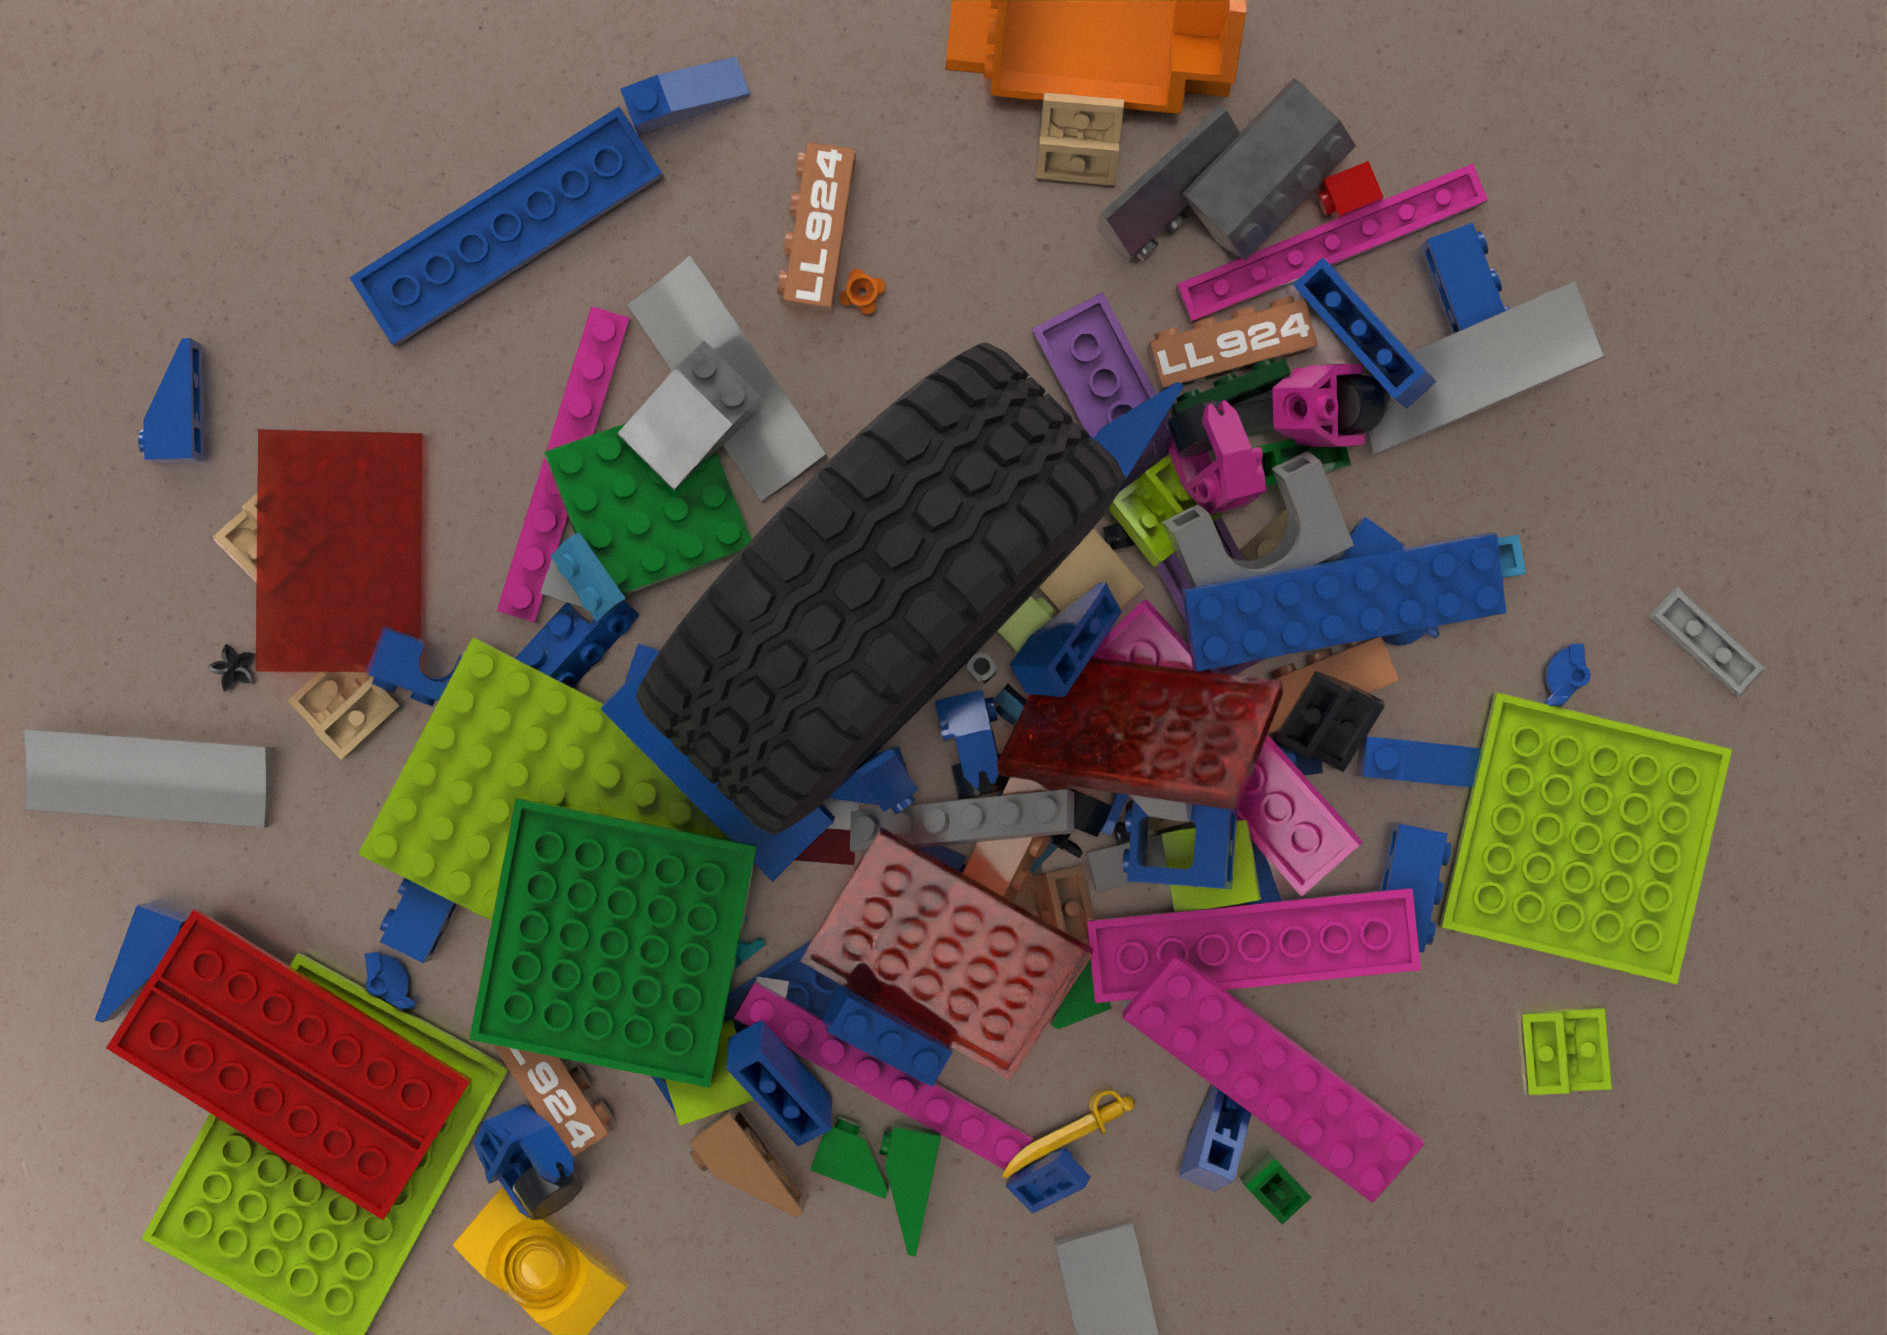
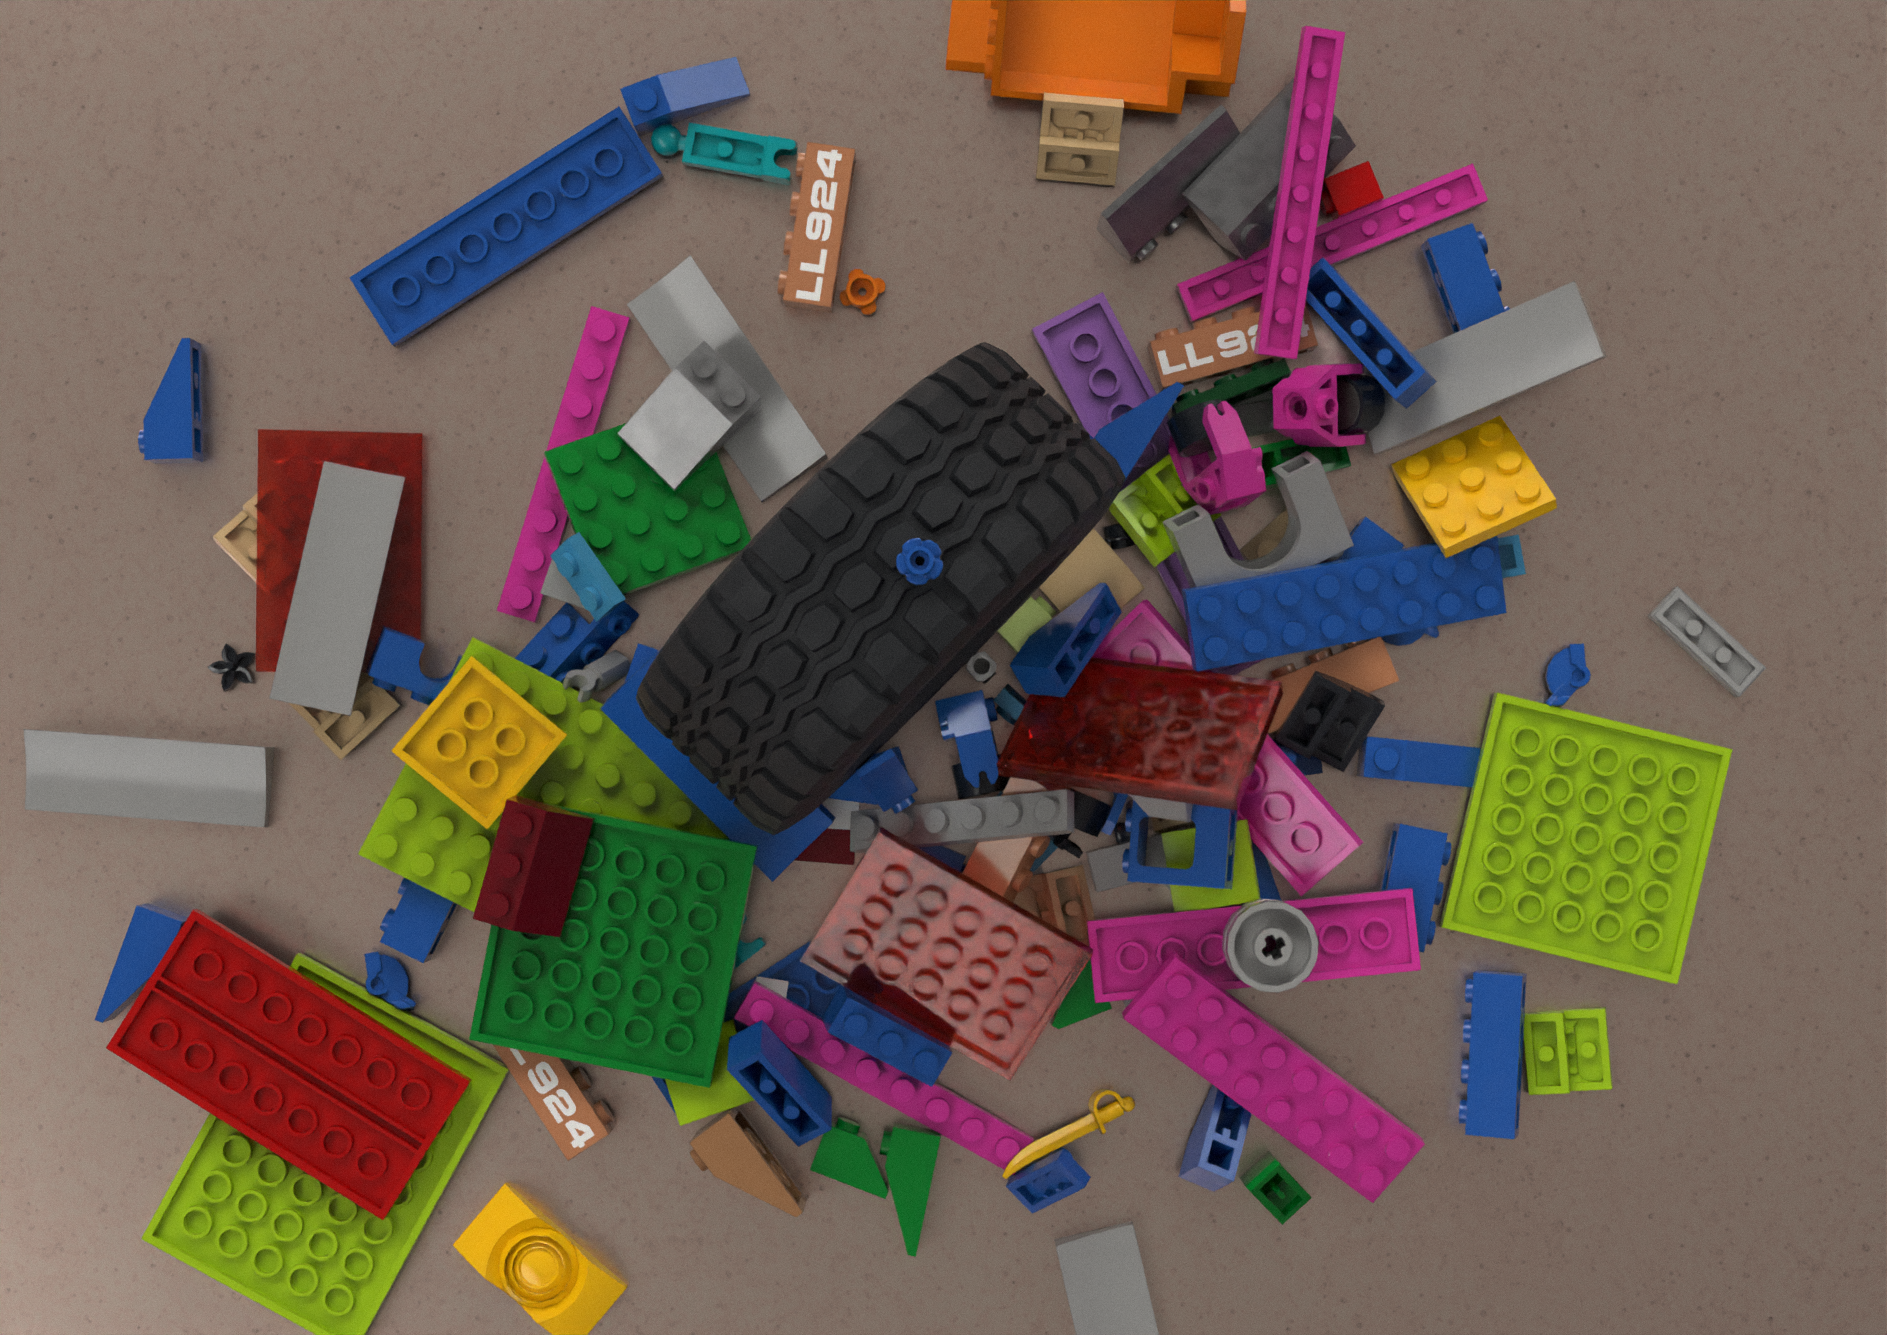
blue piece [473,1104,583,1220] -> none
none -> light grey arch [269,461,405,716]
none -> yellow plate [391,656,567,829]
none -> dark red slope [473,795,595,937]
none -> light grey bar [563,650,630,703]
none -> teal plate [651,122,798,185]
none -> blue plate [896,538,943,585]
none -> light grey wheel [1222,898,1319,993]
none -> dark pink plate [1254,26,1345,359]
none -> yellow plate [1391,415,1557,558]
none -> blue brick [1459,970,1527,1139]

